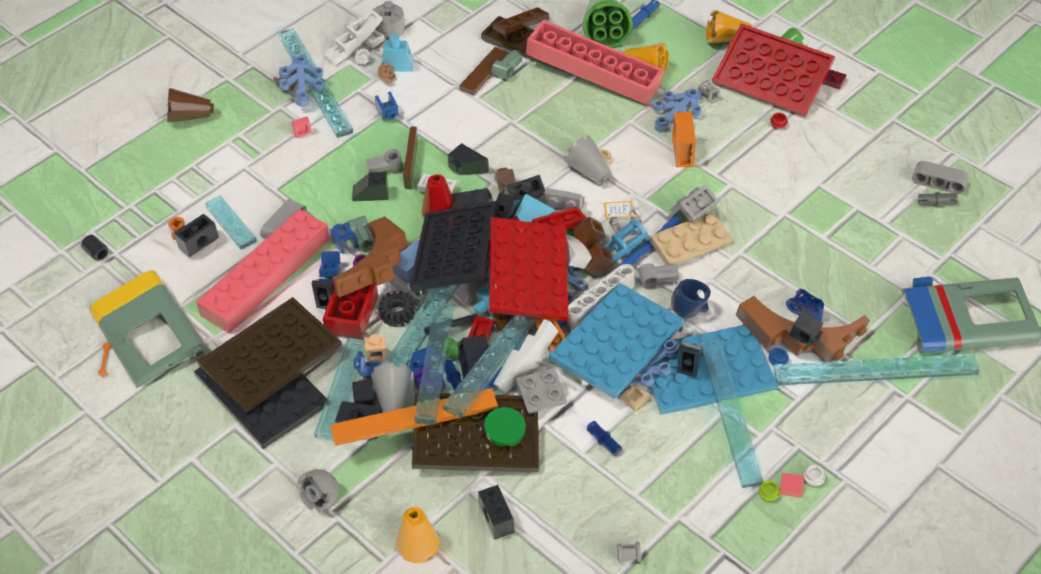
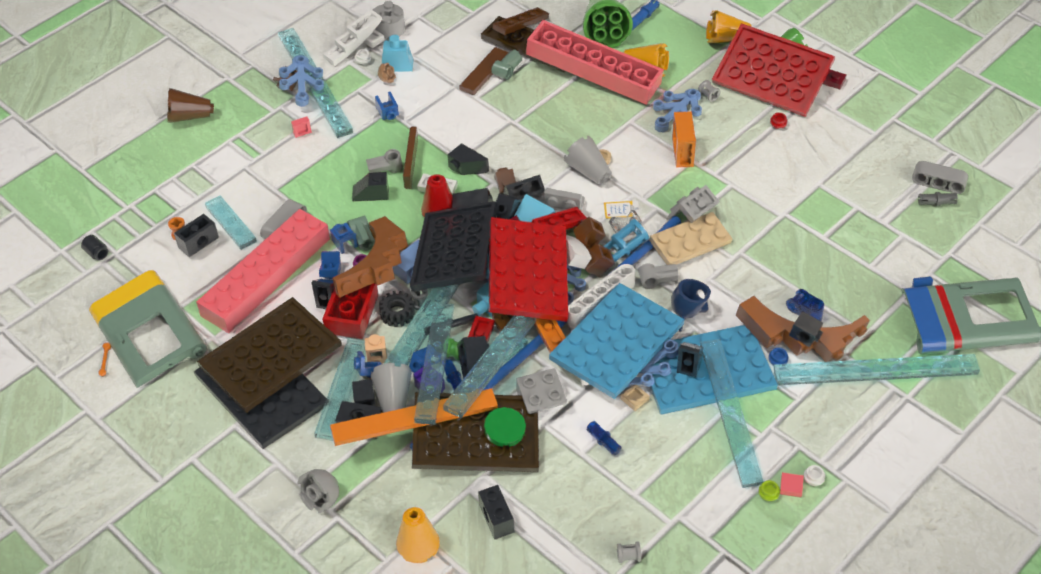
white slope [494,319,558,394] -> none

